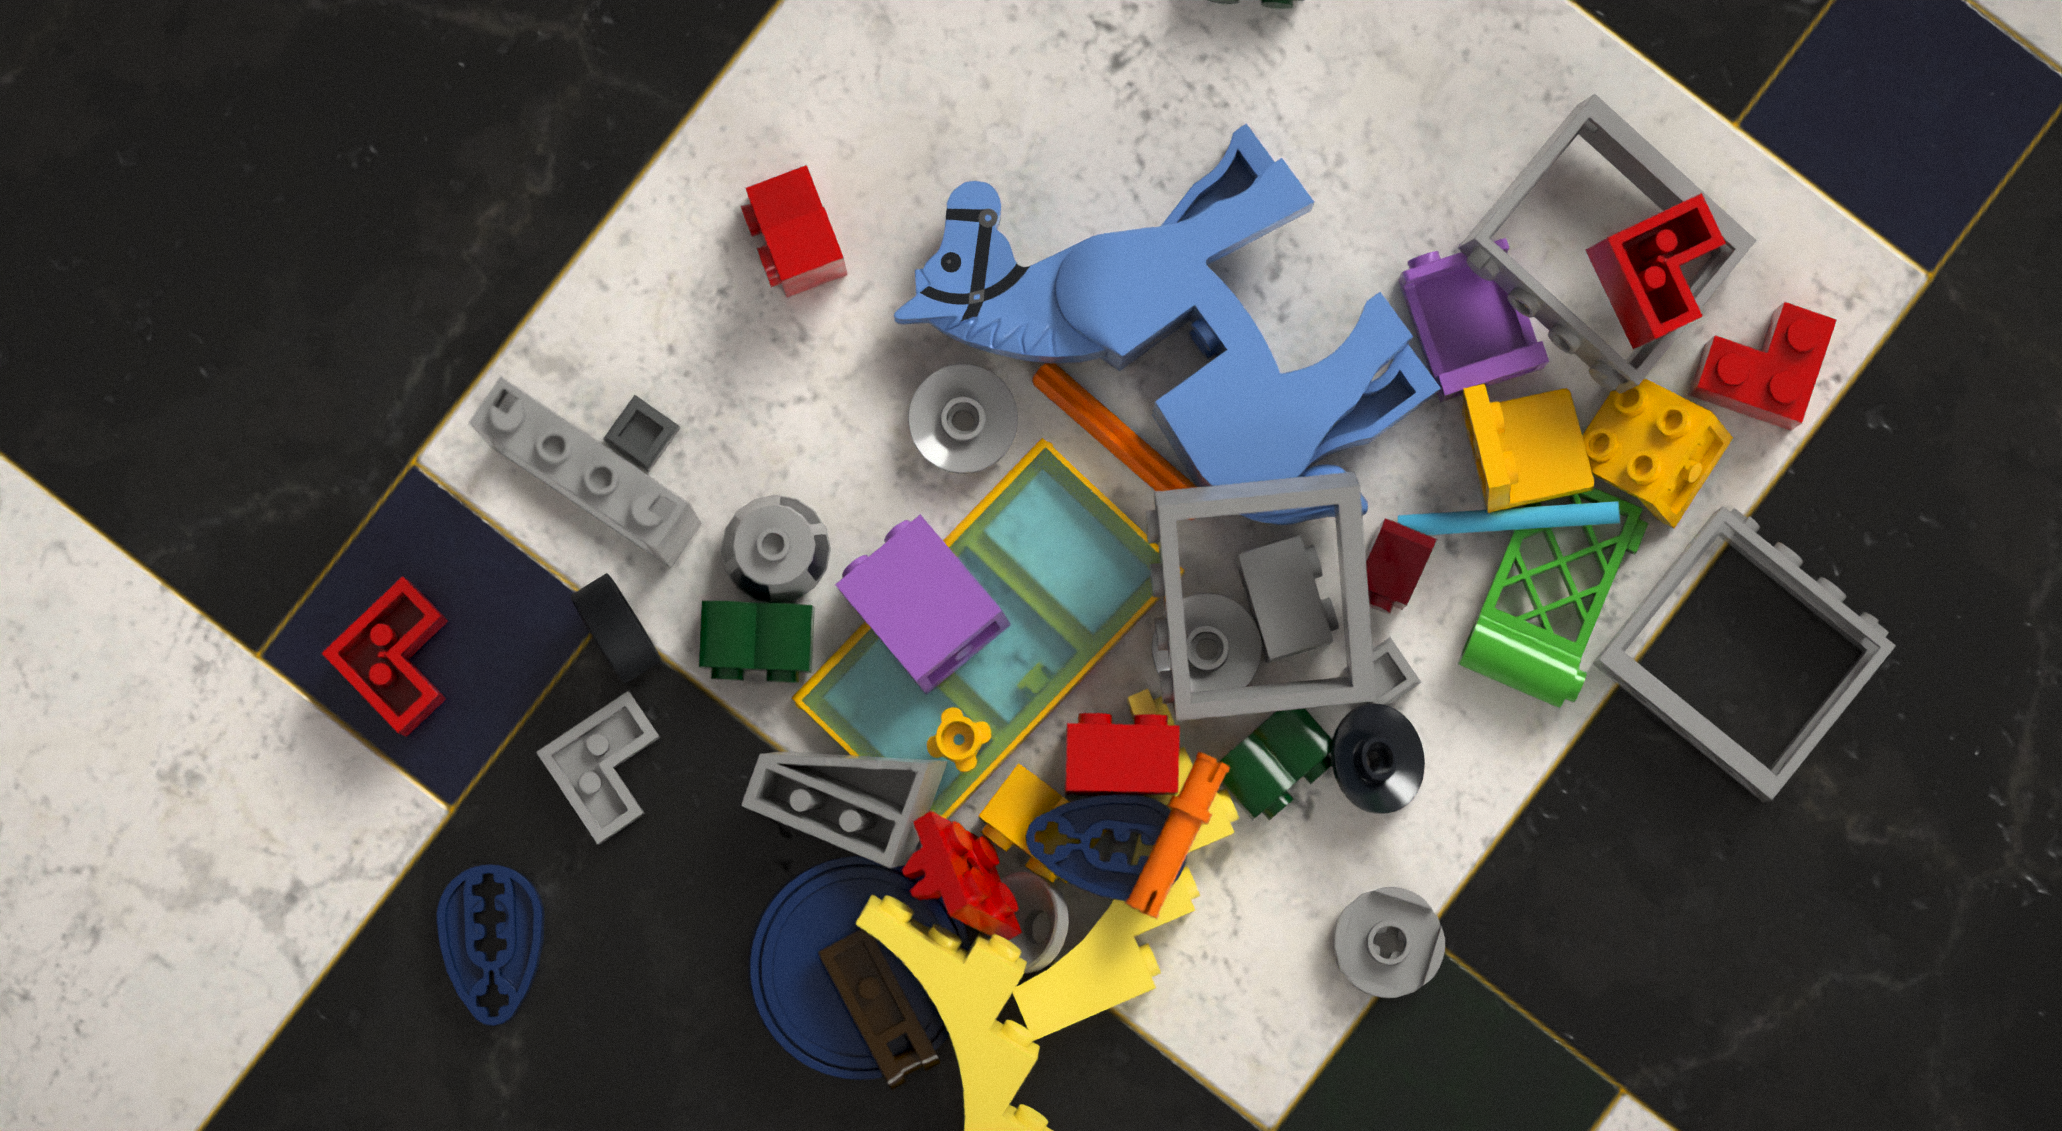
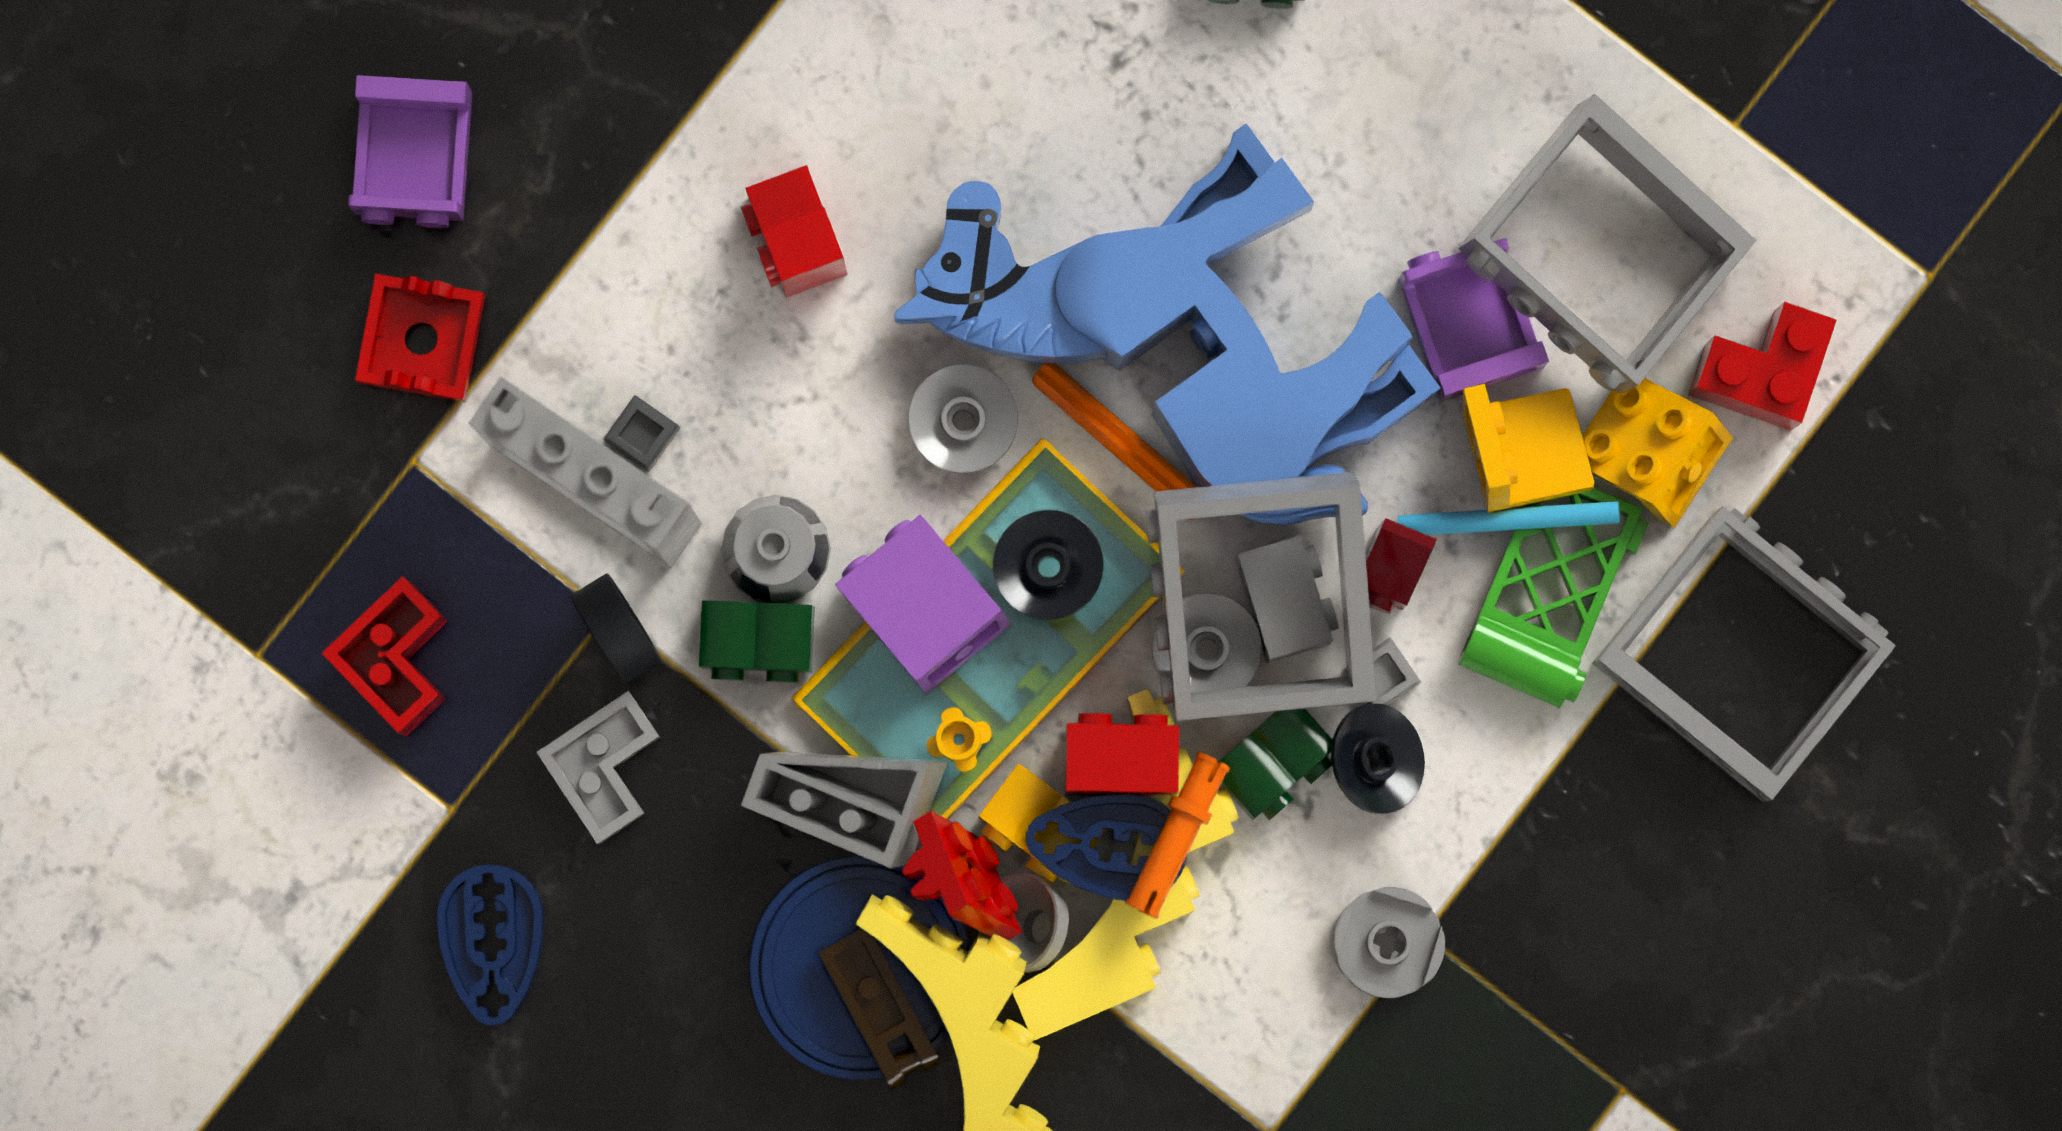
red brick [1585,193,1726,350] -> none
none -> medium lavender panel [348,75,472,228]
none -> red piece [355,273,486,402]
none -> black dish [993,510,1104,620]

